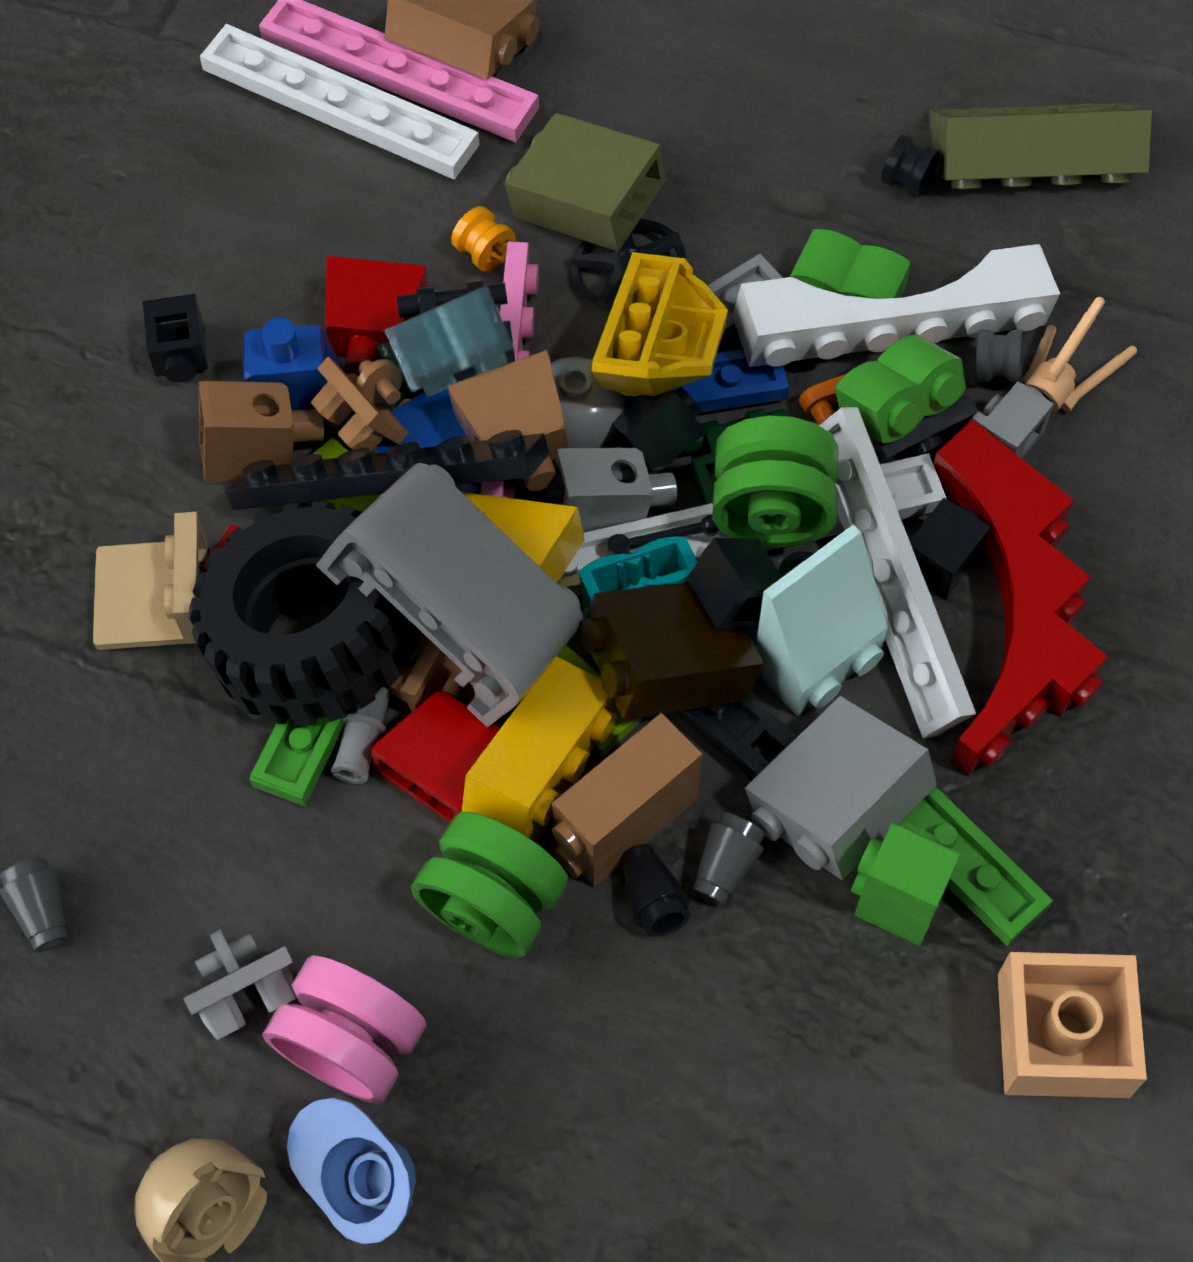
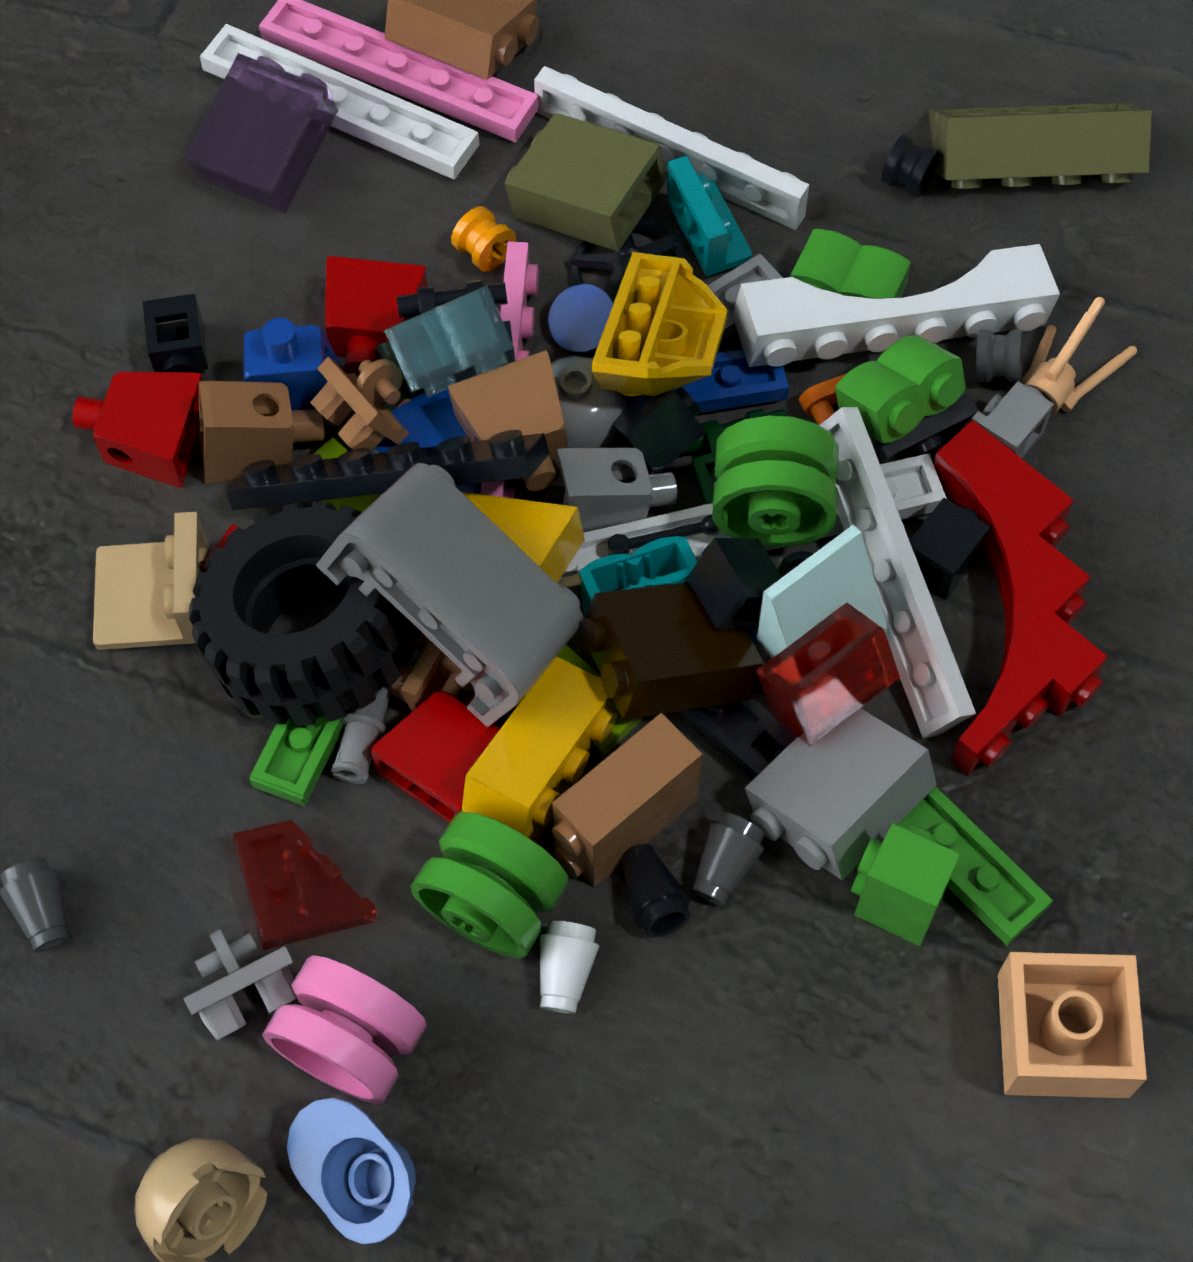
none -> red torso [72,371,203,488]
none -> clear purple brick [184,53,338,213]
none -> clear red wing [233,820,377,950]
none -> white plate [534,66,809,230]
none -> white cone [540,921,600,1014]
none -> blue piece [548,284,614,355]
none -> teal bracket [666,155,752,277]
none -> clear red brick [756,603,900,747]

